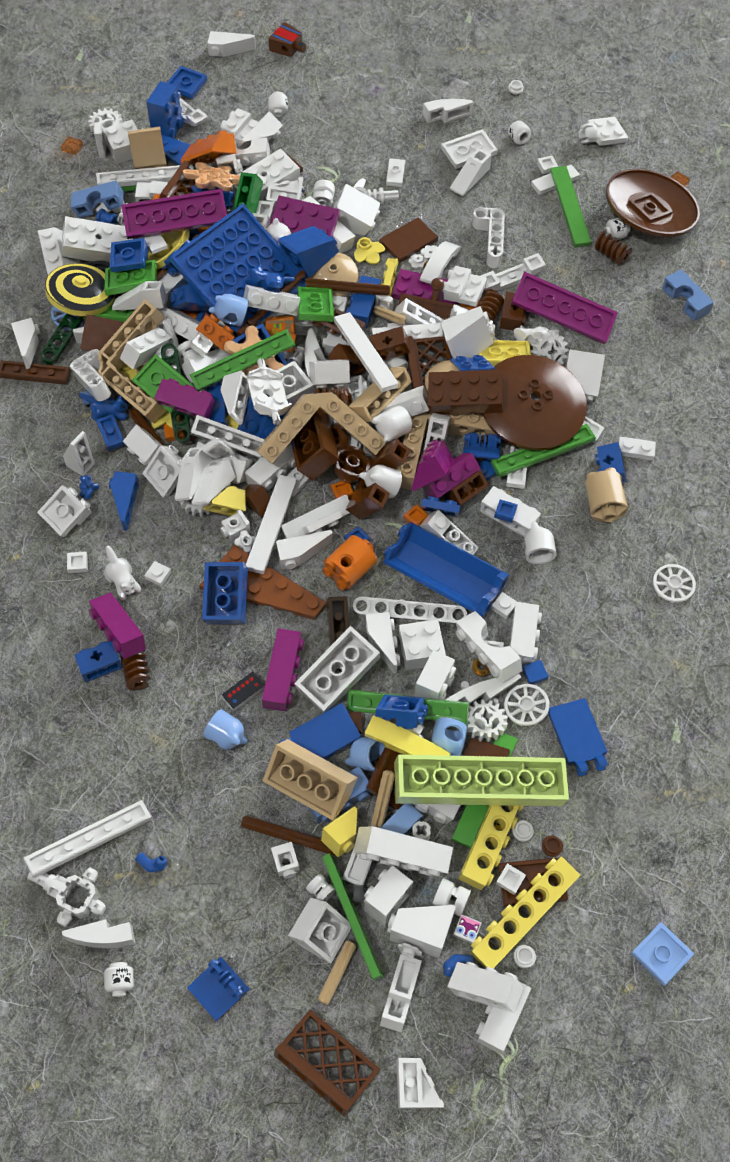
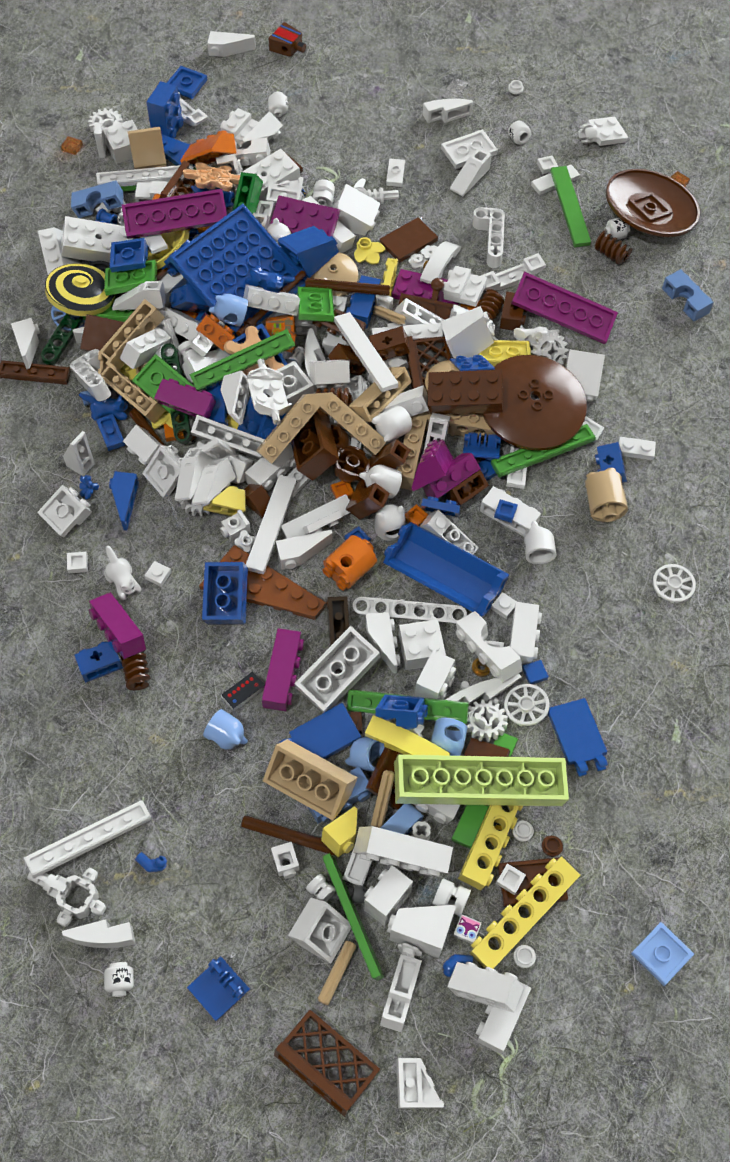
none -> white piece [375,504,406,541]

